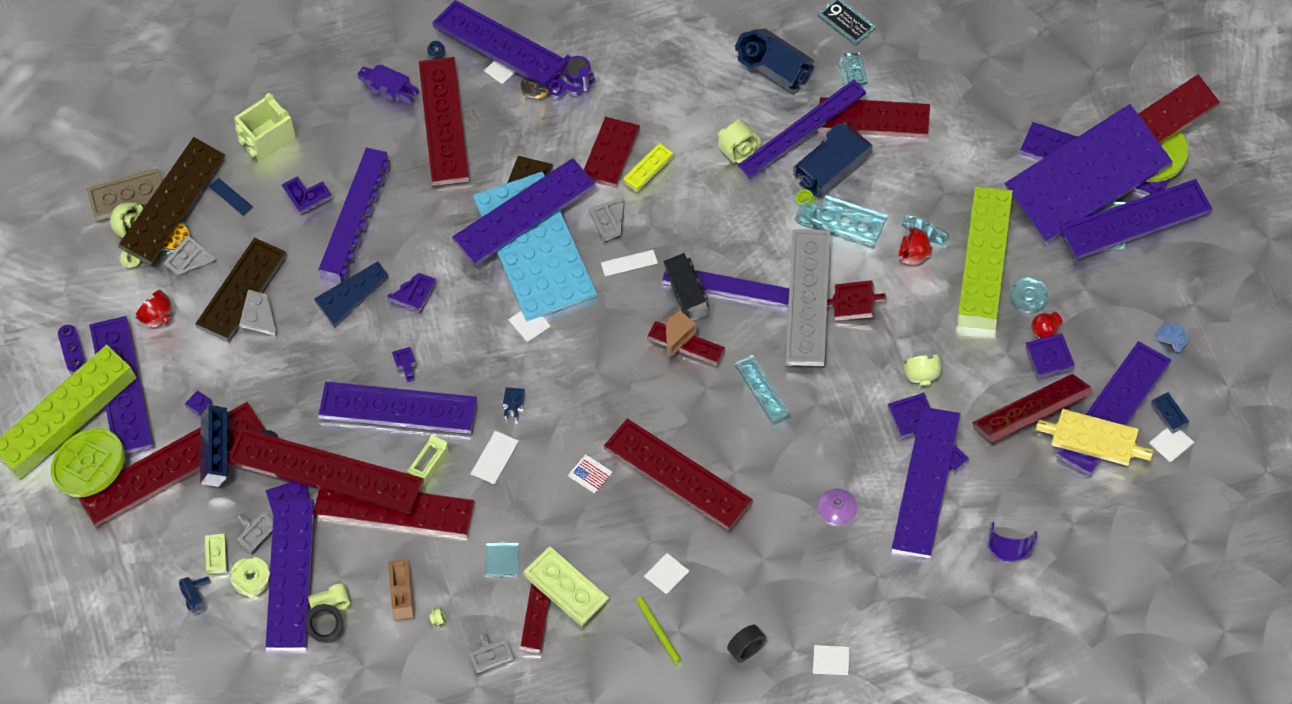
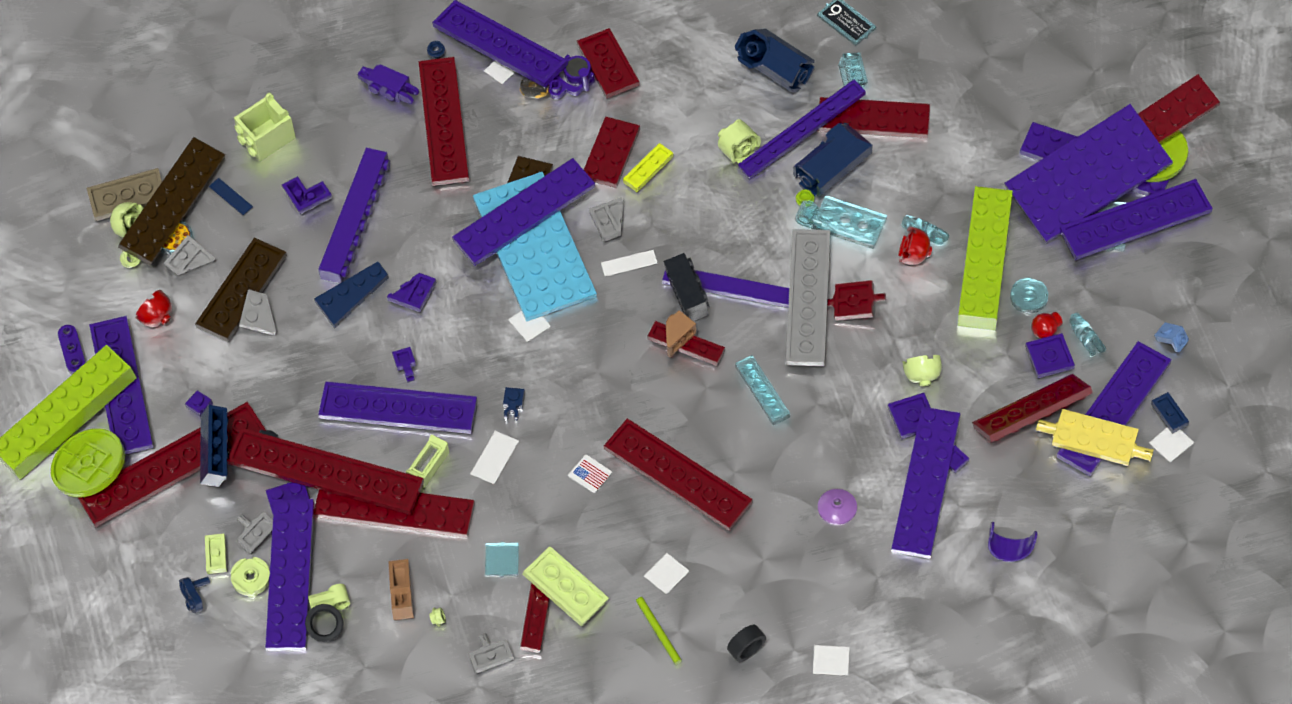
none -> dark red plate [577,28,640,99]
none -> clear light blue hinge [1069,312,1106,356]

